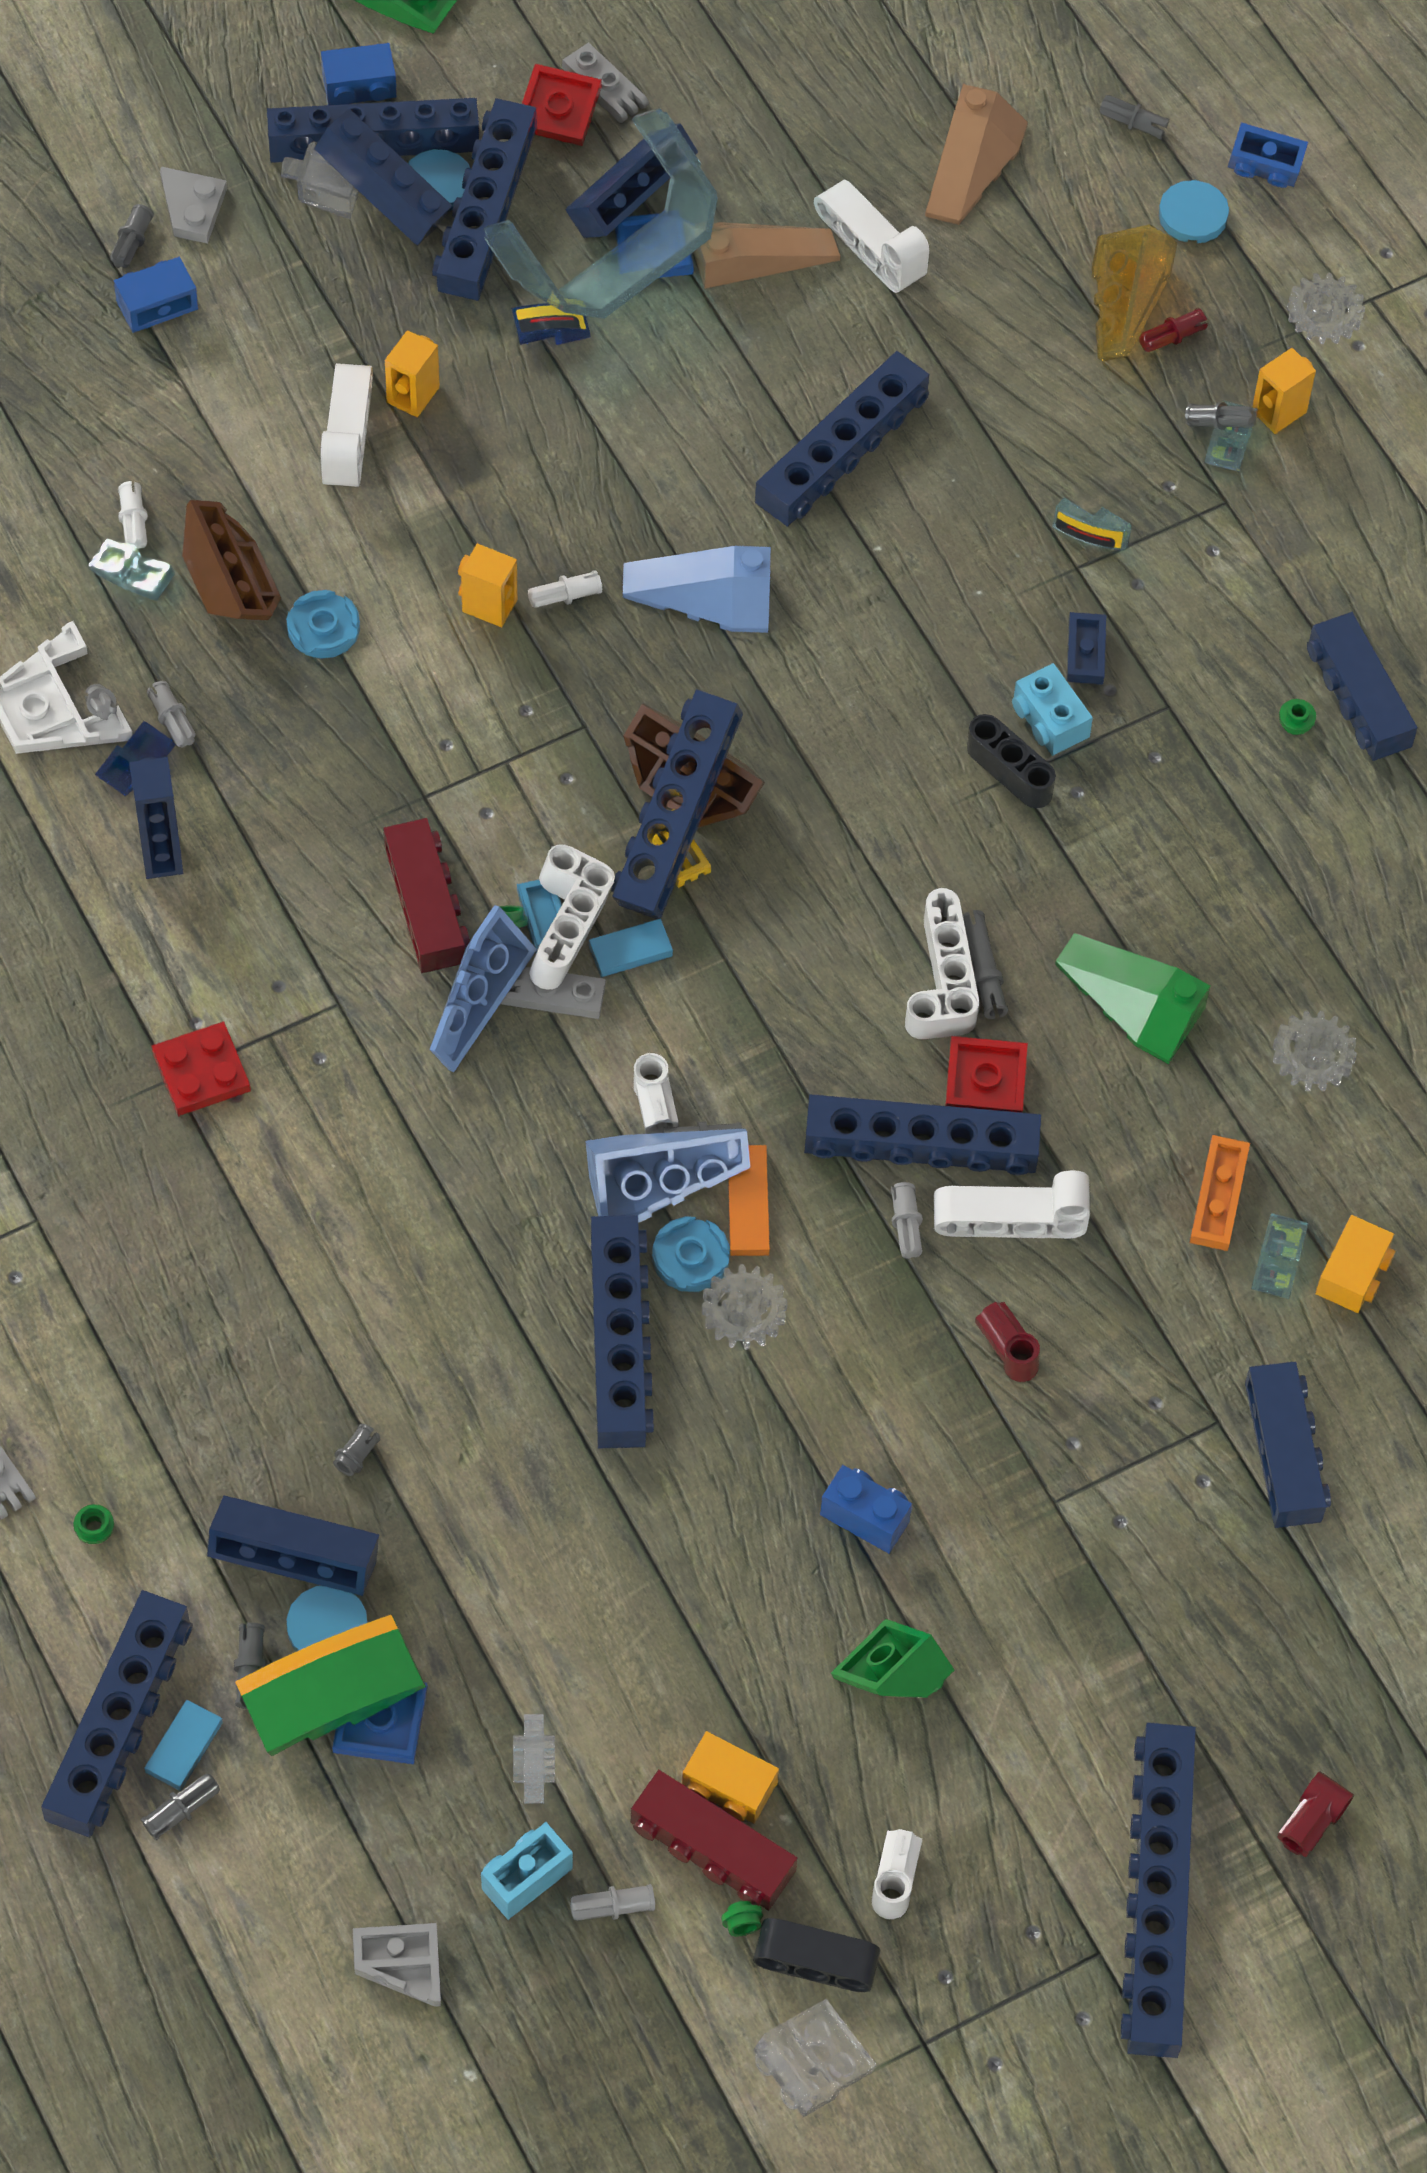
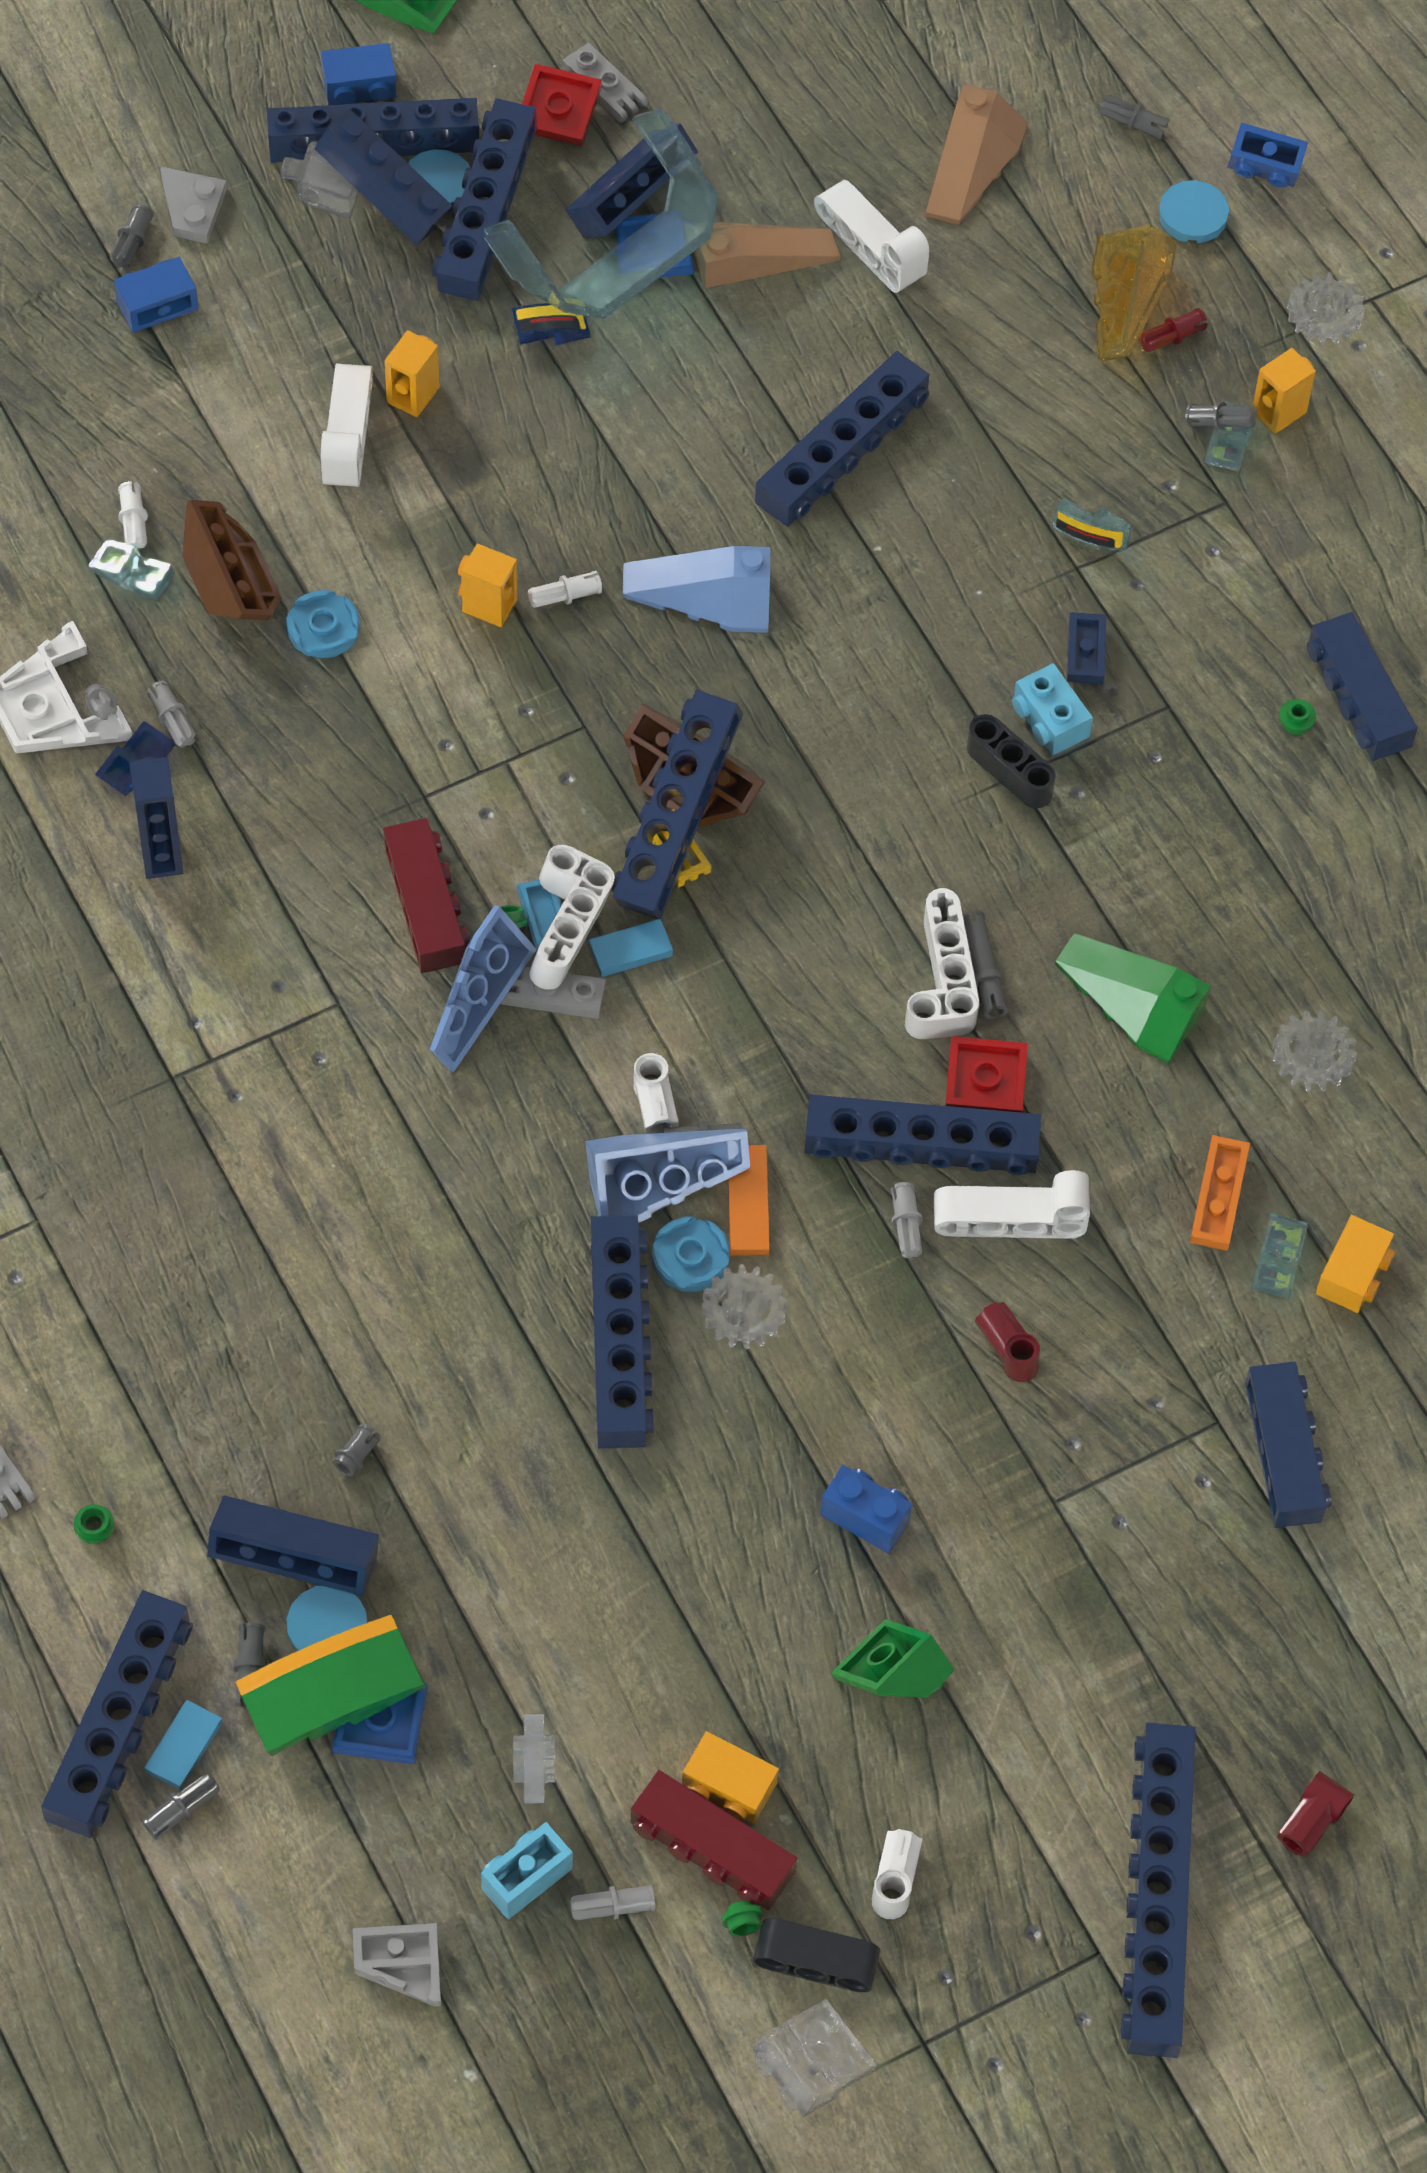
red plate [151,1021,251,1116] -> none

